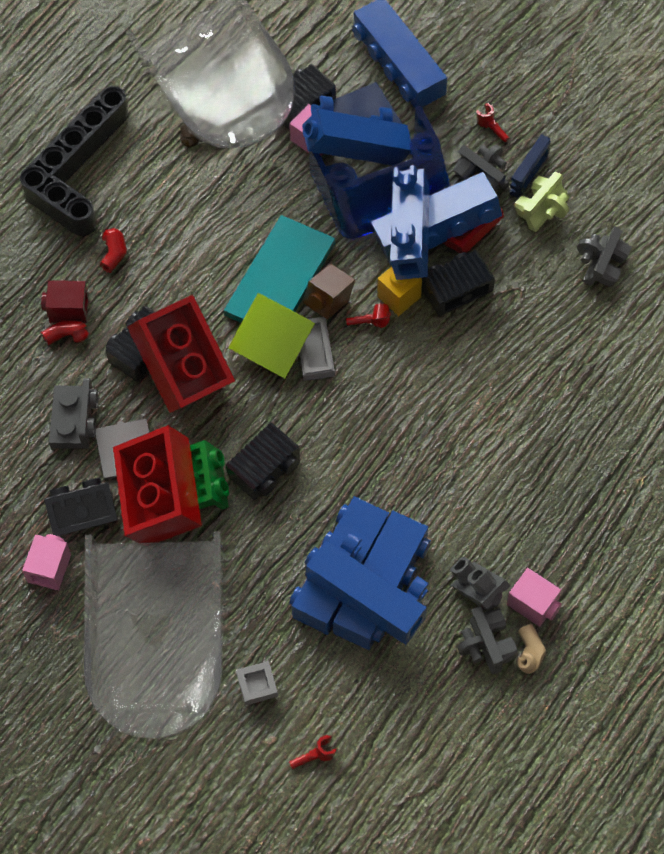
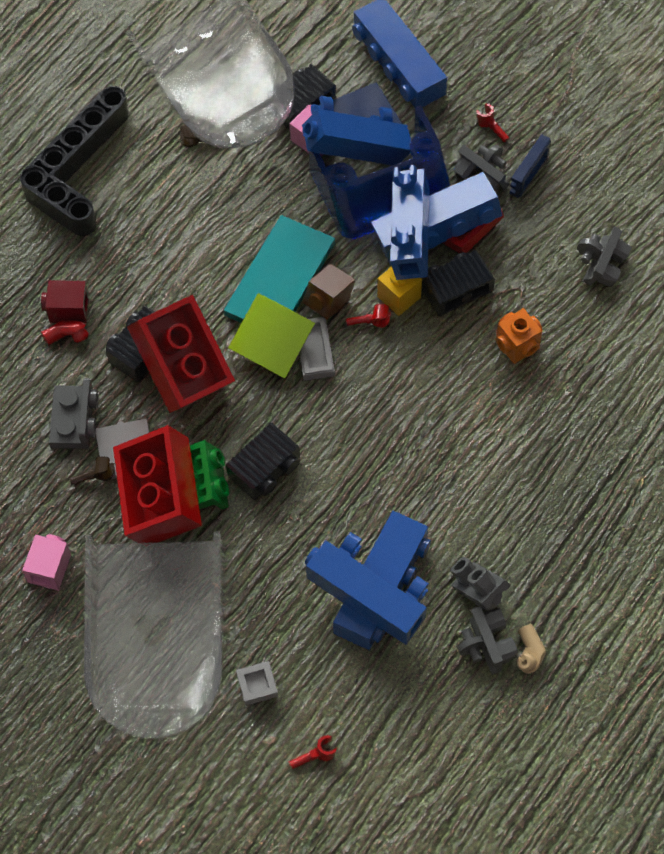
black bracket [44,477,118,536] -> none
red arm [99,228,127,273] -> none
blue brick [289,496,389,635] -> none
bright pink brick [507,567,562,627] -> none
yellowish green hips [514,172,569,232] -> none
none -> dark brown hand [69,456,115,485]
none -> orange brick [495,308,543,364]

